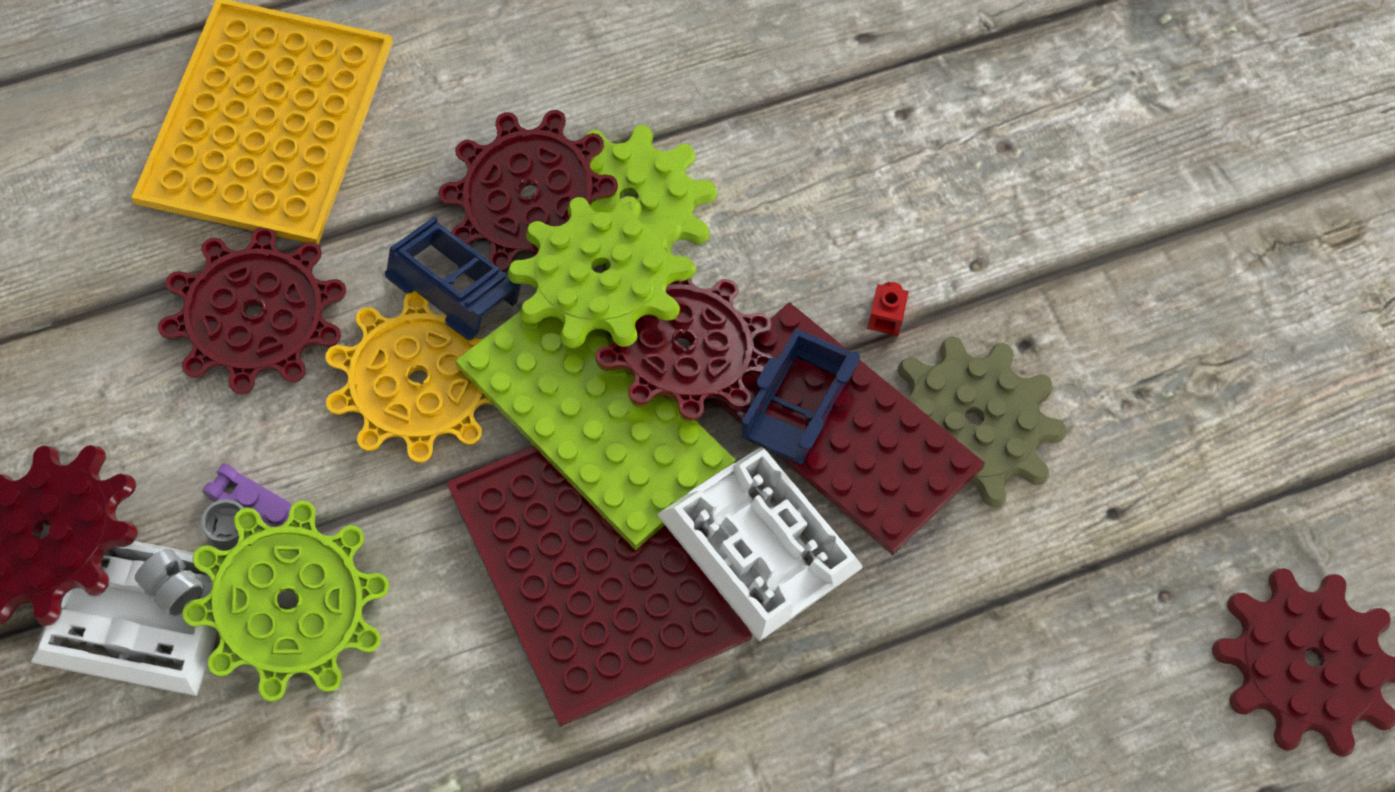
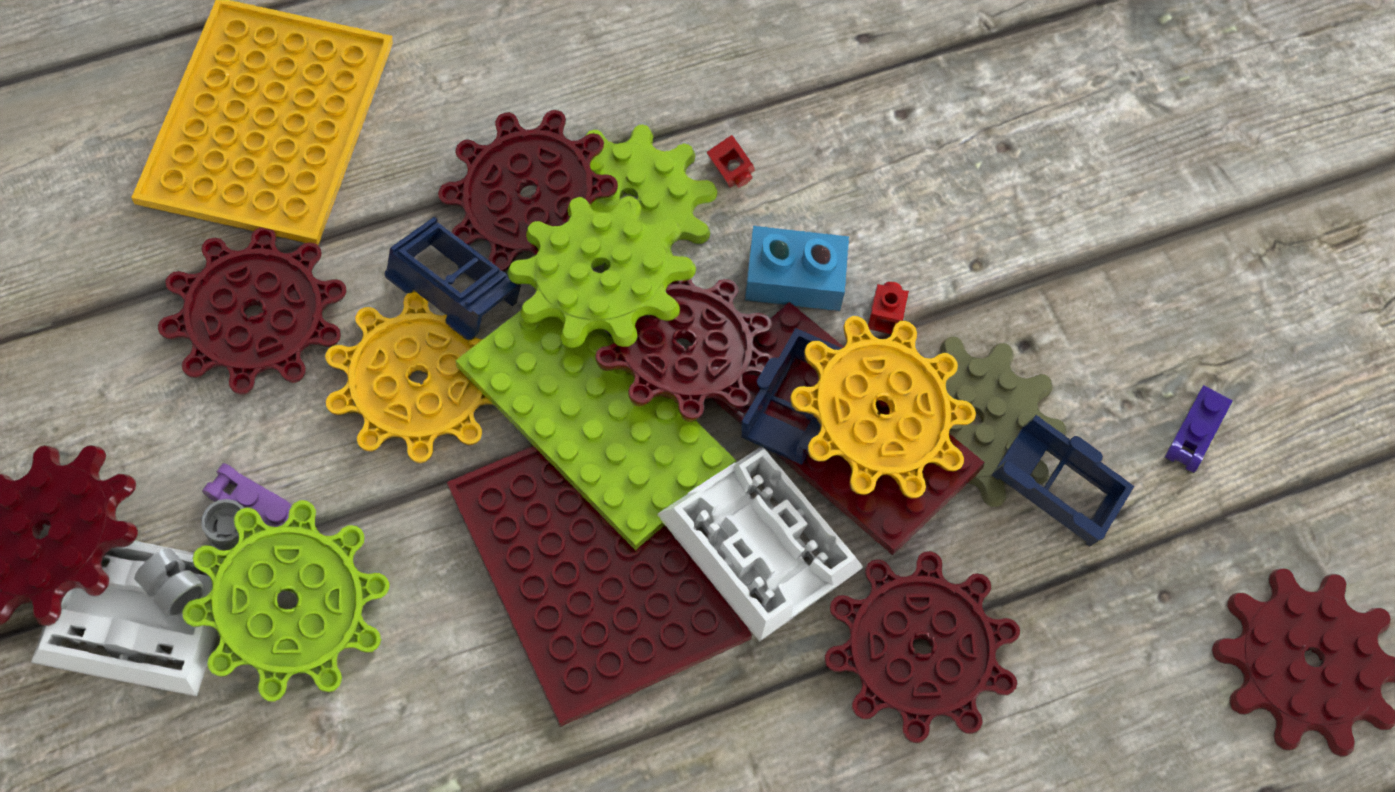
none -> red brick [706,135,755,188]
none -> dark azure piece [745,226,849,311]
none -> yellow plate [790,316,976,498]
none -> dark red plate [825,551,1020,743]
none -> dark blue piece [991,415,1135,547]
none -> dark purple plate [1164,385,1233,473]

